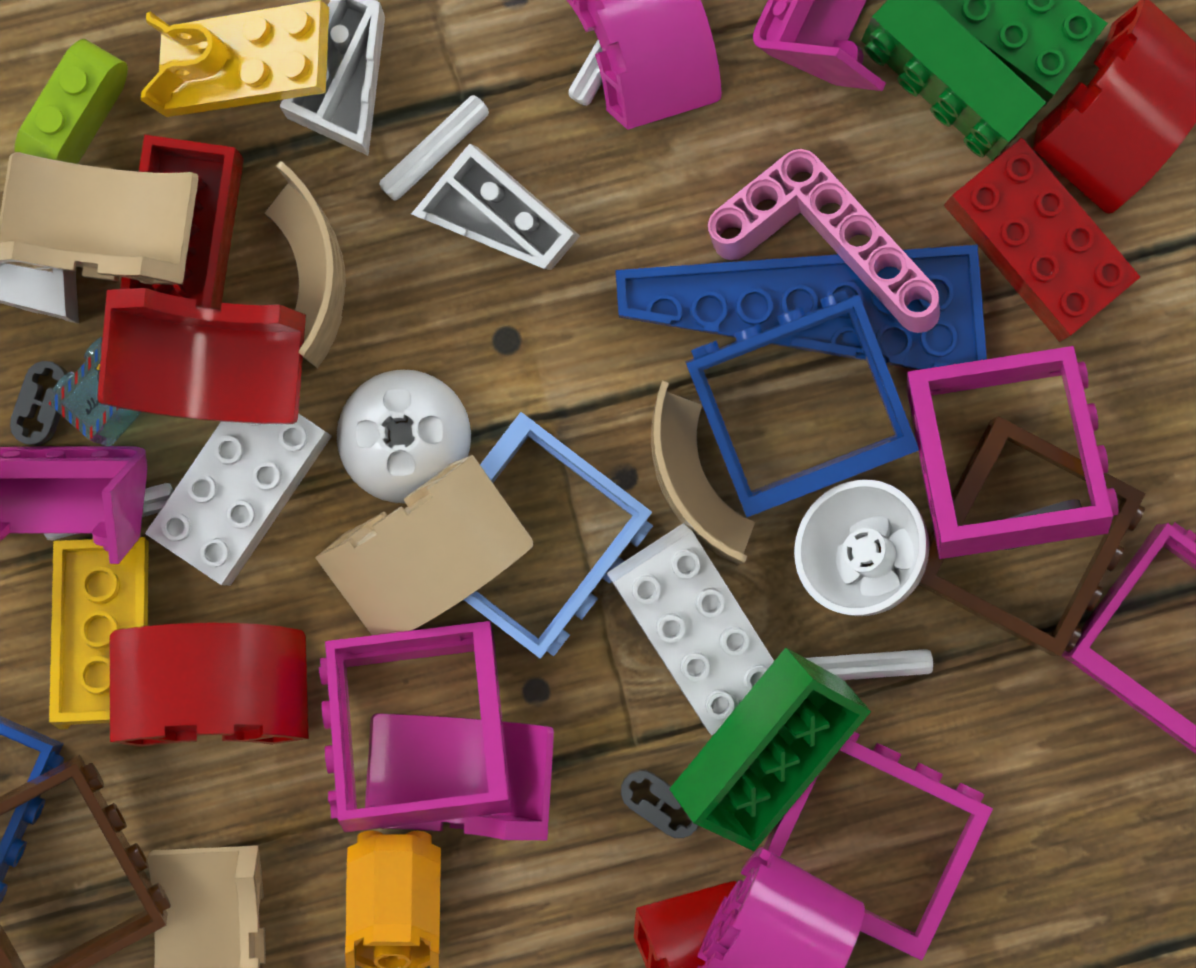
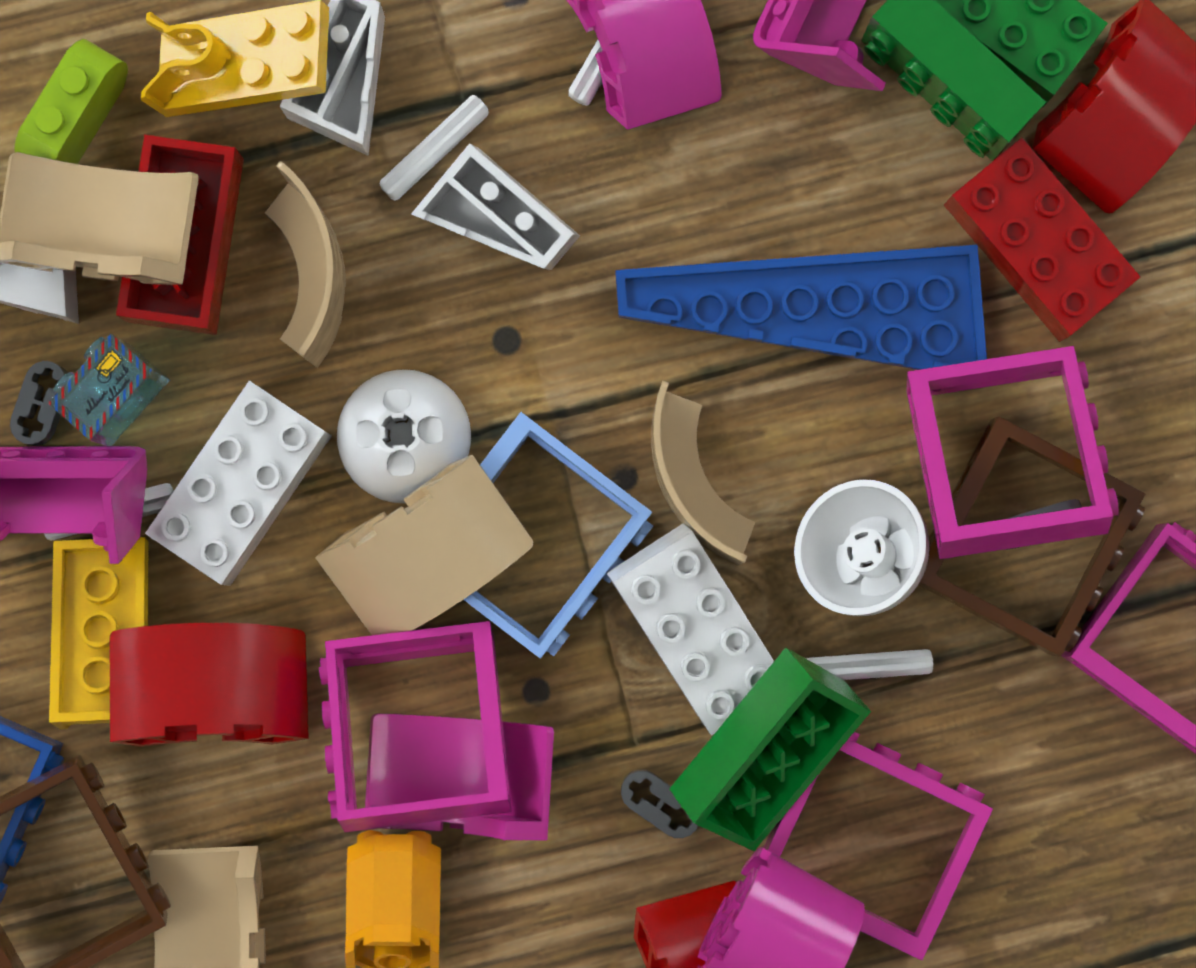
red panel [97,288,306,424] -> none
blue window [685,289,919,517] -> none
bright pink beam [708,149,940,333] -> none

